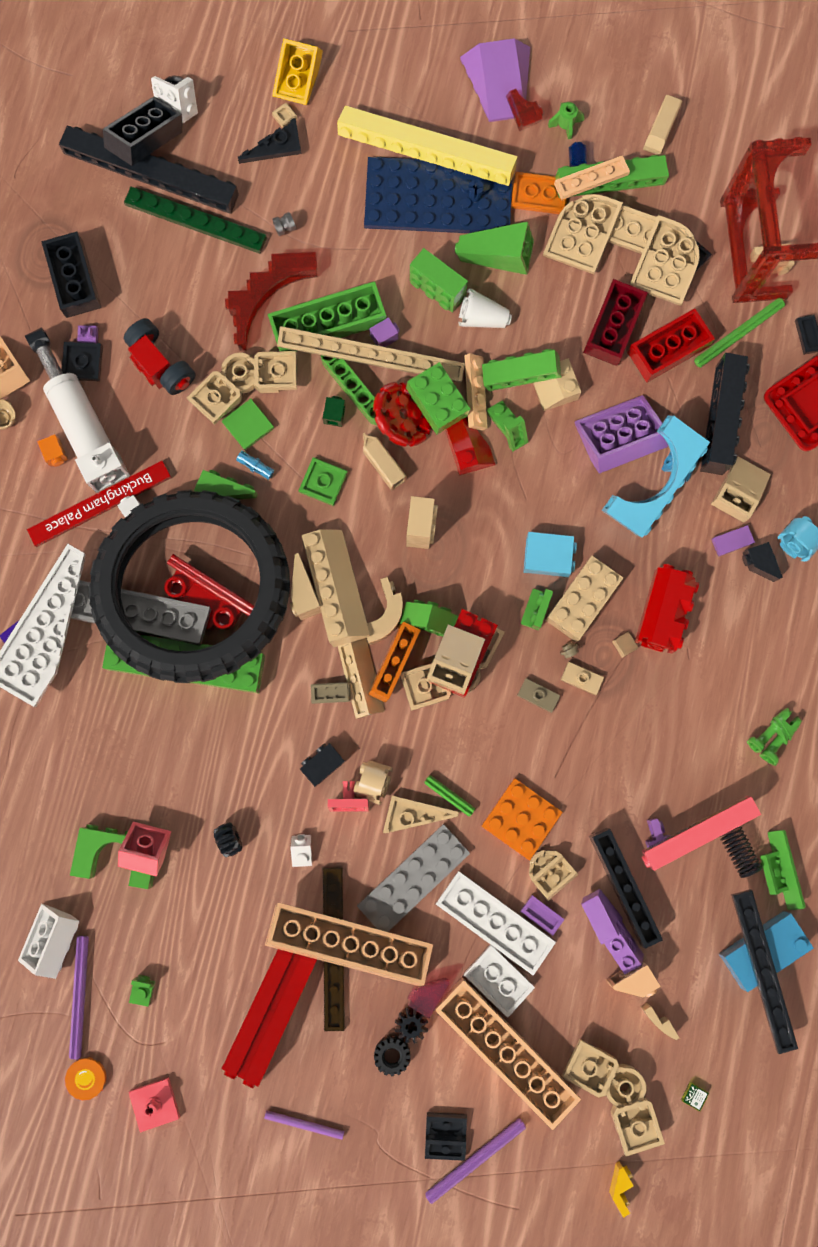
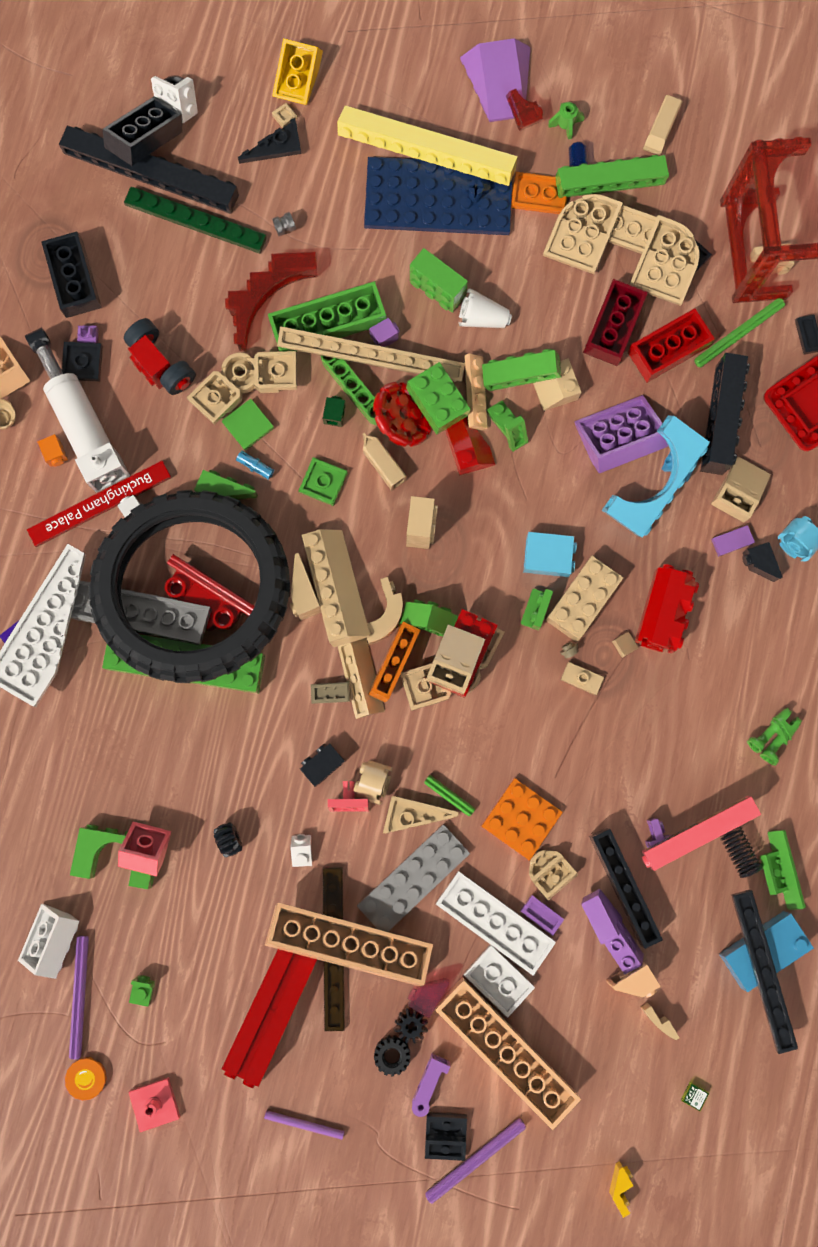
bright green slope [455,222,534,275] -> none
dark tan plate [517,678,560,713] -> none
light nougat plate [554,155,630,200] -> none
tan plate [562,1039,665,1156] -> none
none -> medium lavender leg [412,1054,450,1117]

